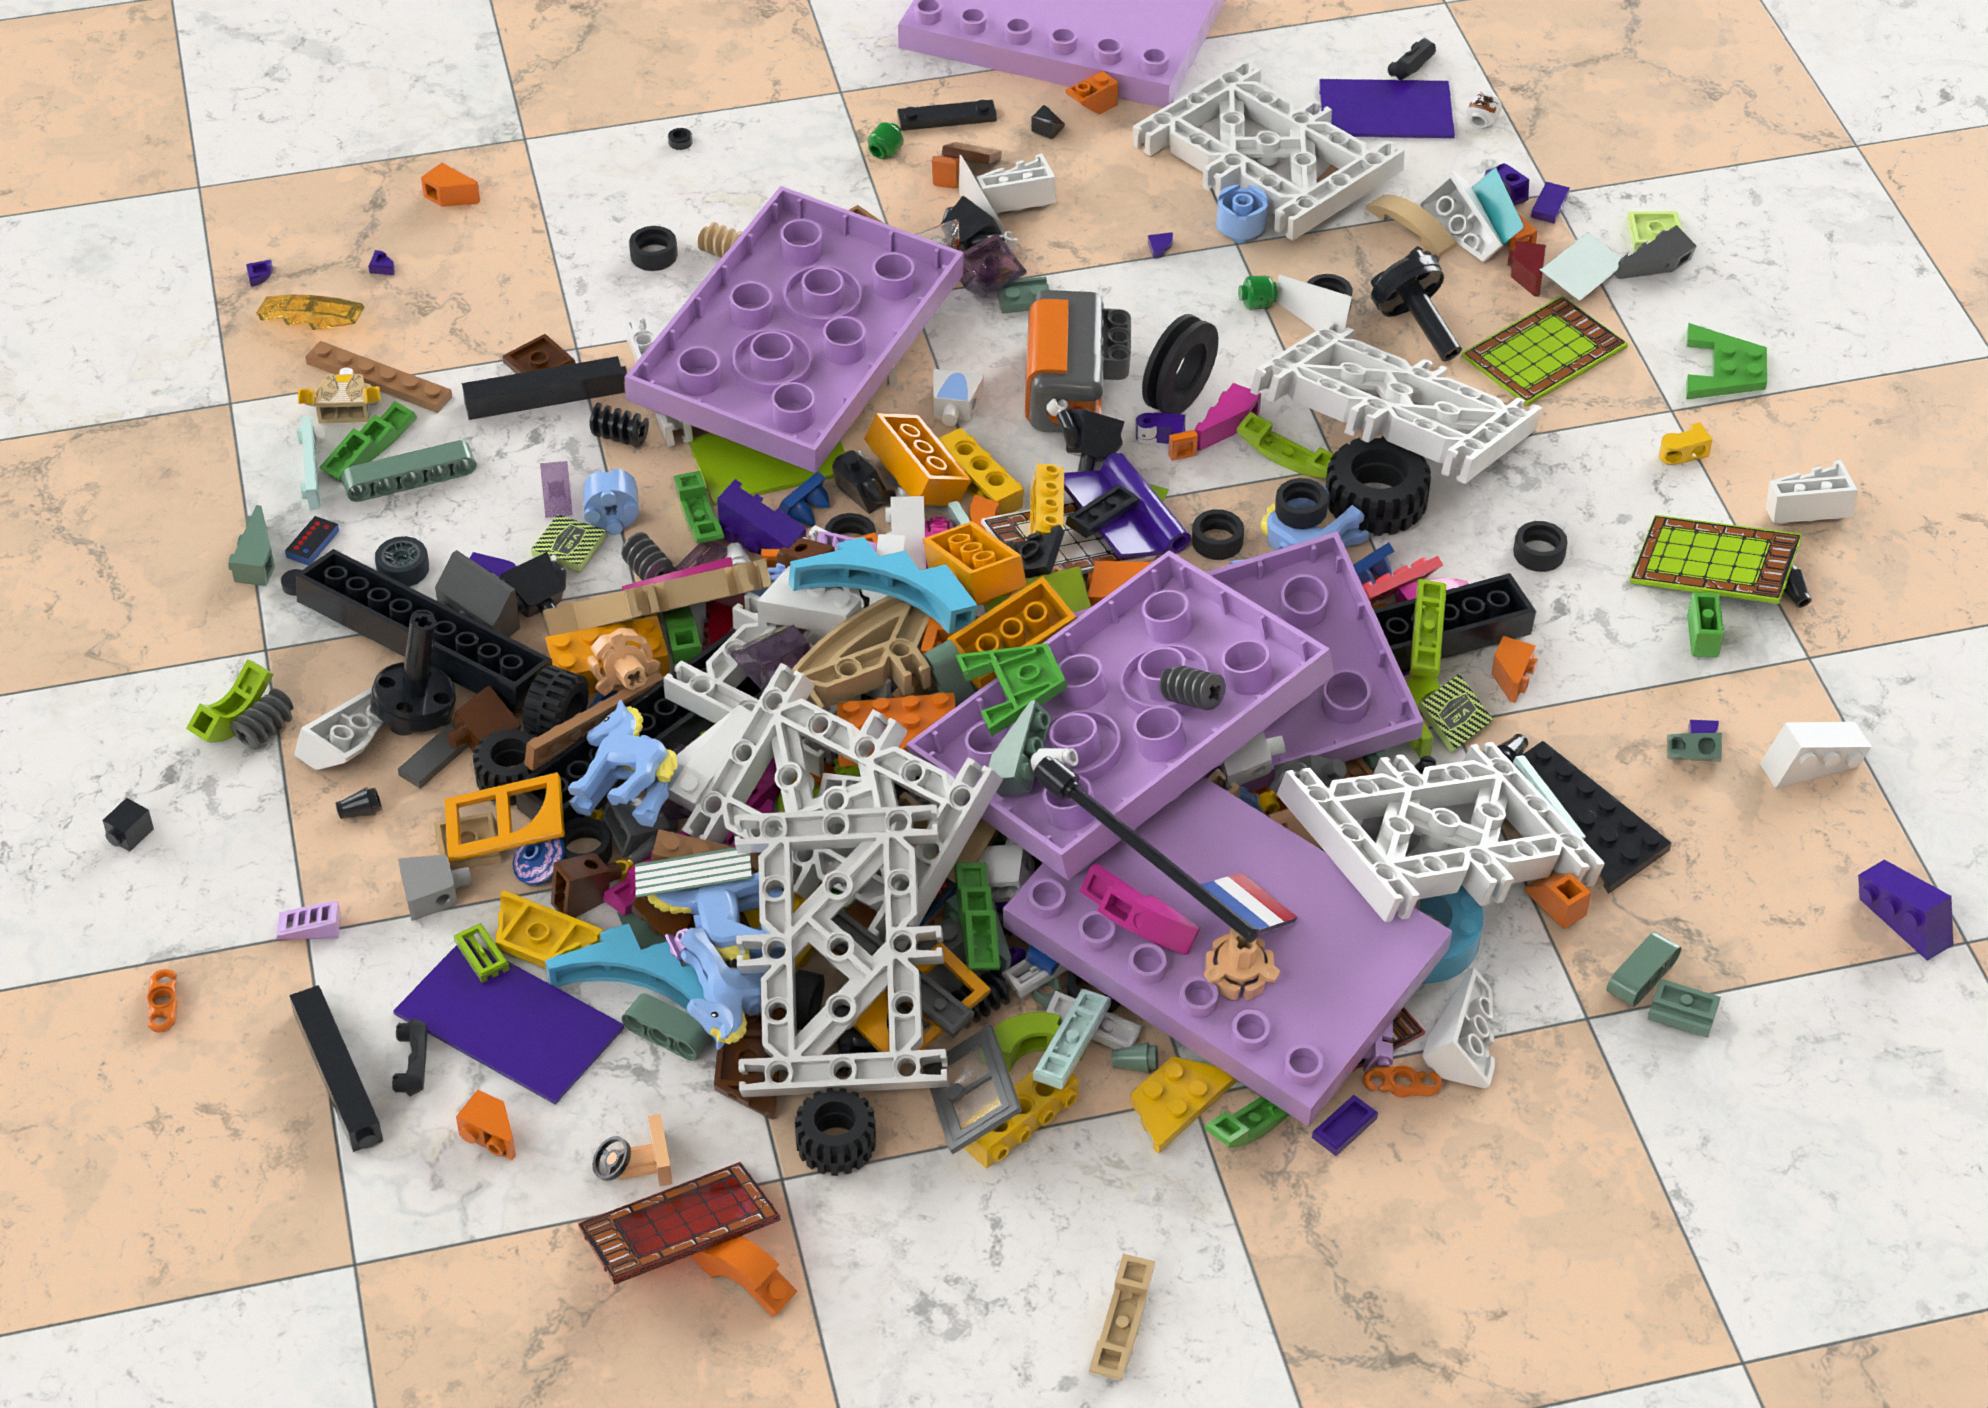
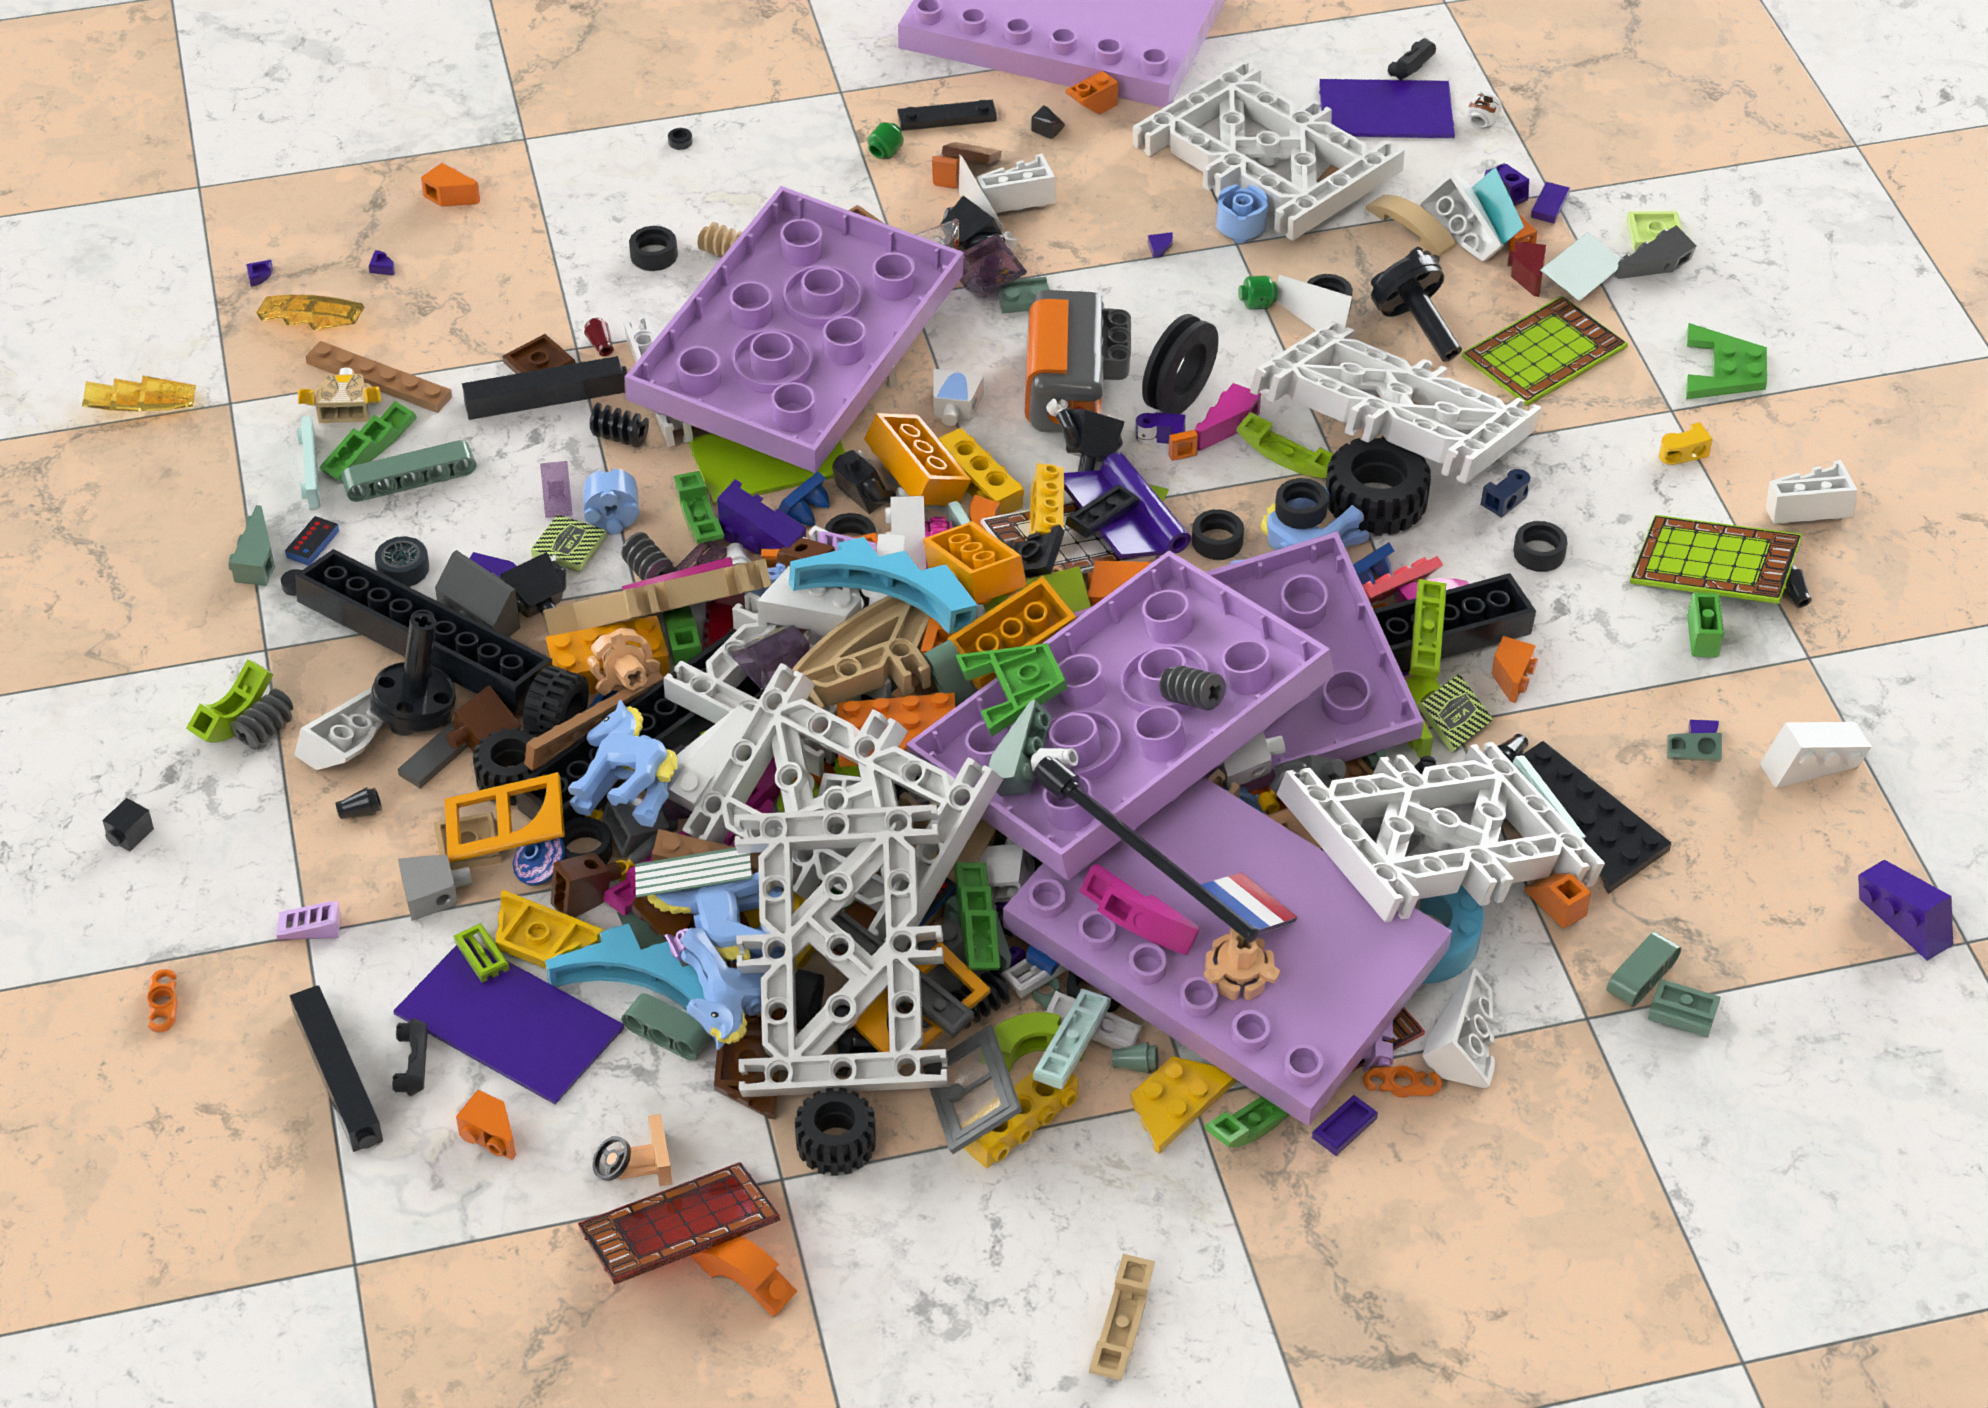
none -> clear yellow slope [82,375,196,412]
none -> dark red cone [584,317,614,356]
none -> dark blue leg [1480,469,1531,518]

